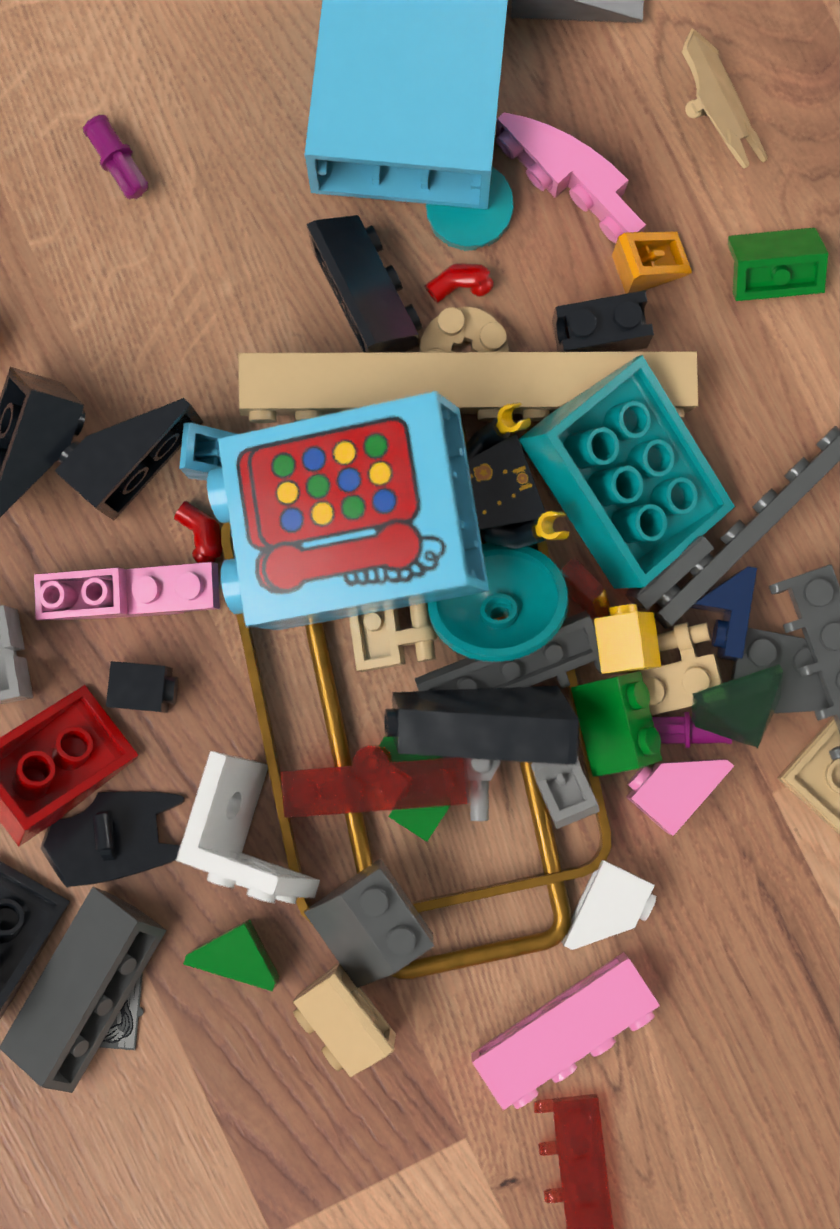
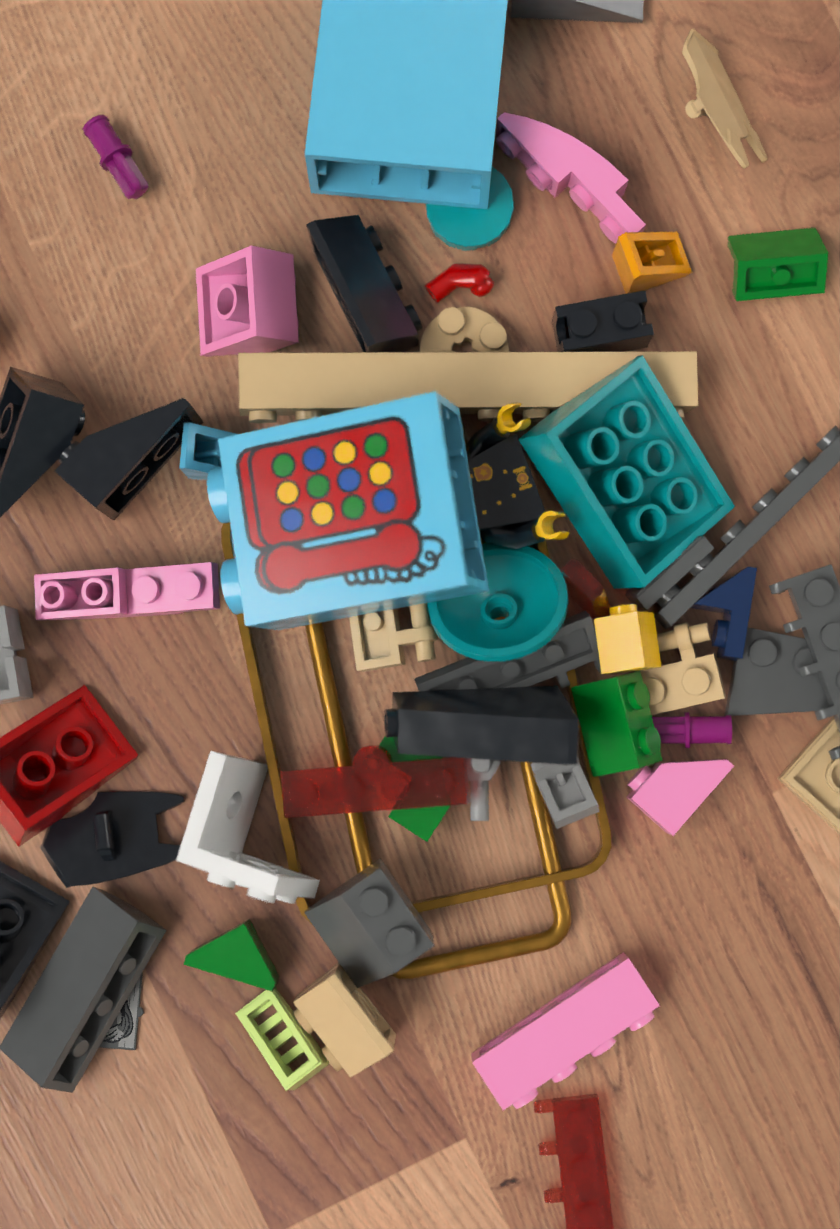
black brick [106,661,179,713] -> none
red arm [174,501,223,563] -> none
white slope [561,860,656,950] -> none
clear green slope [692,664,783,748] -> none
none -> bright pink slope [196,246,299,356]
none -> yellowish green slope [235,988,330,1091]

